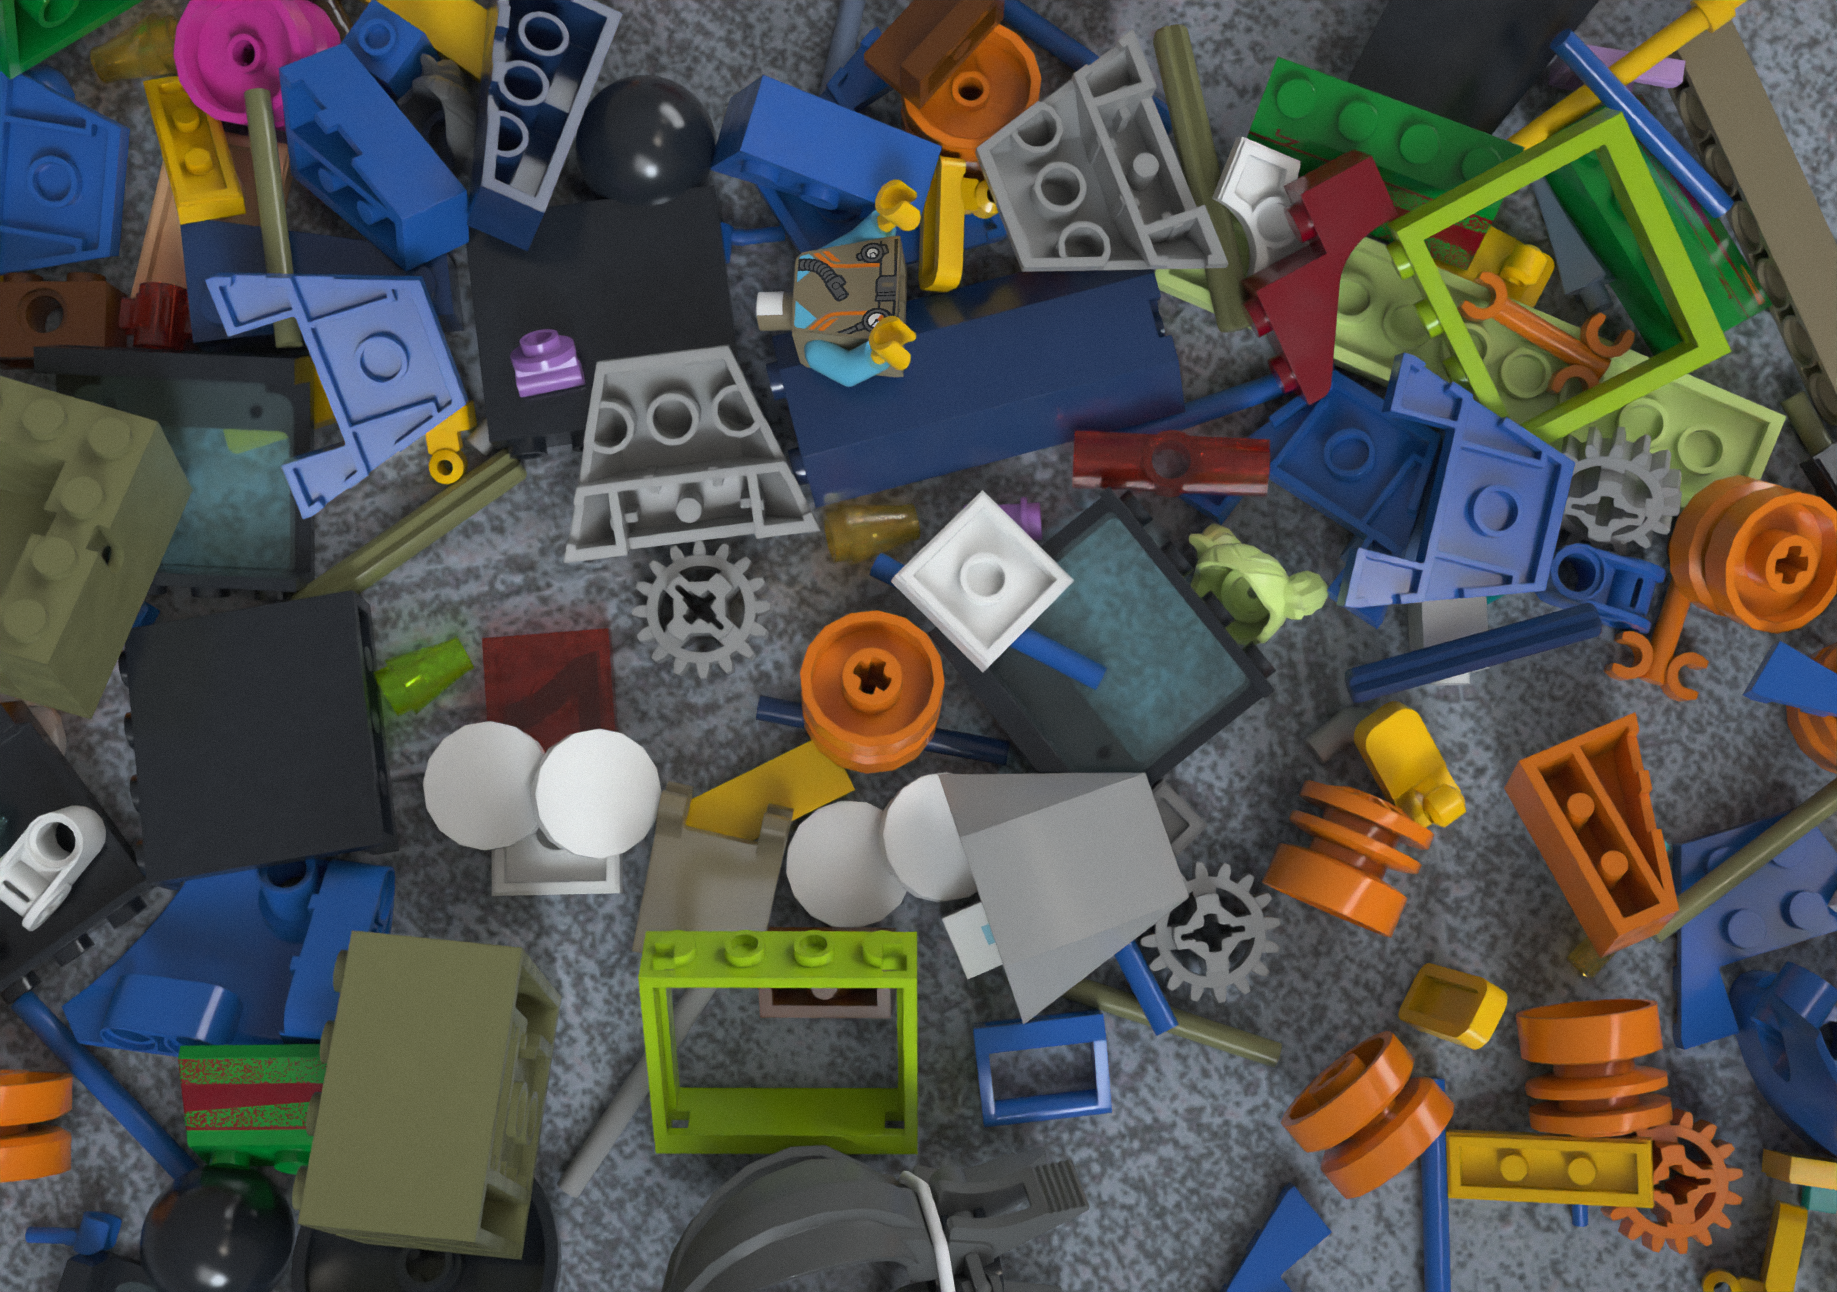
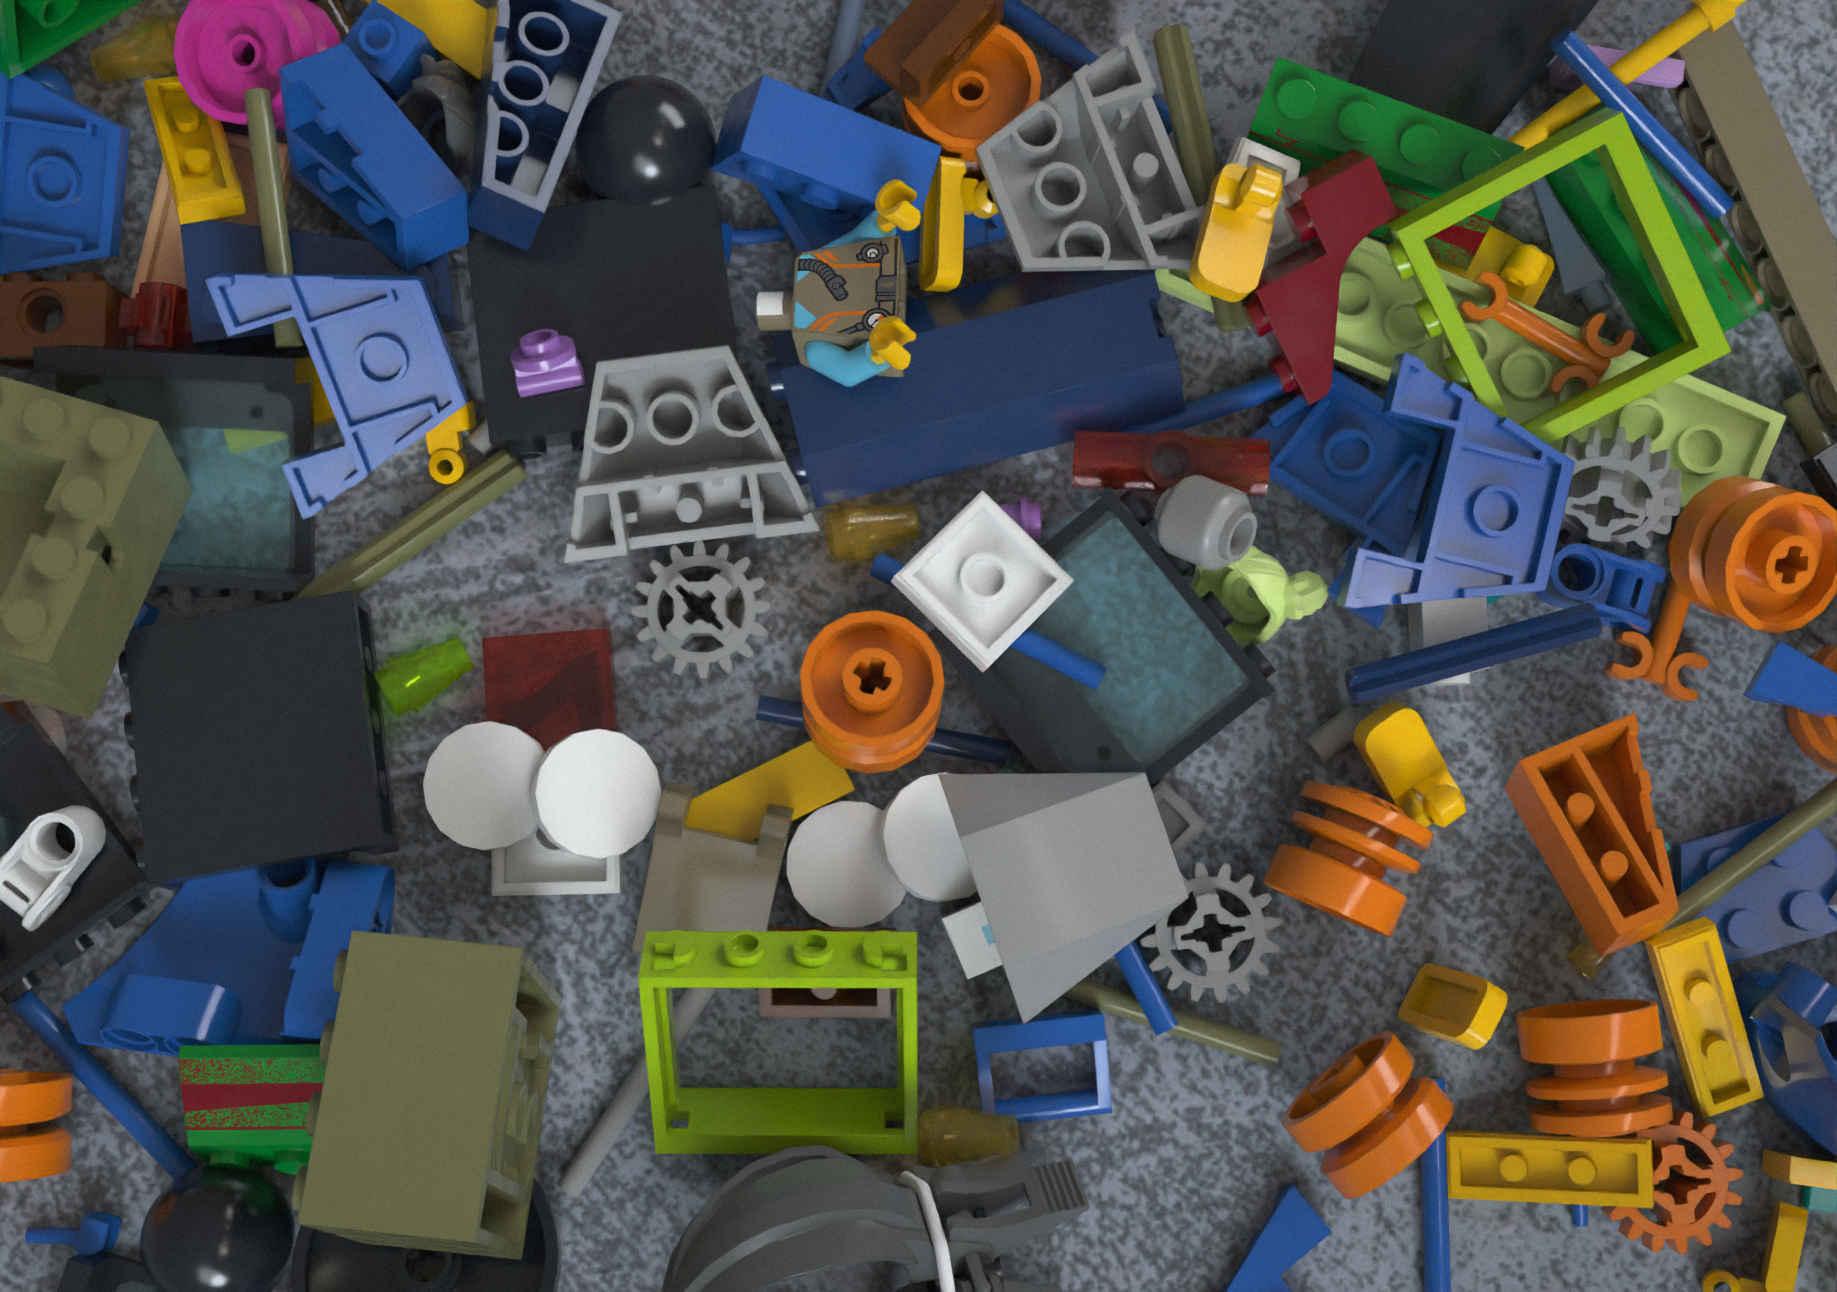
none -> clear yellow cone [918,1102,1019,1168]
none -> light grey head [1154,474,1257,571]
none -> yellow piece [1189,163,1283,302]
none -> yellow tile [1644,916,1764,1119]

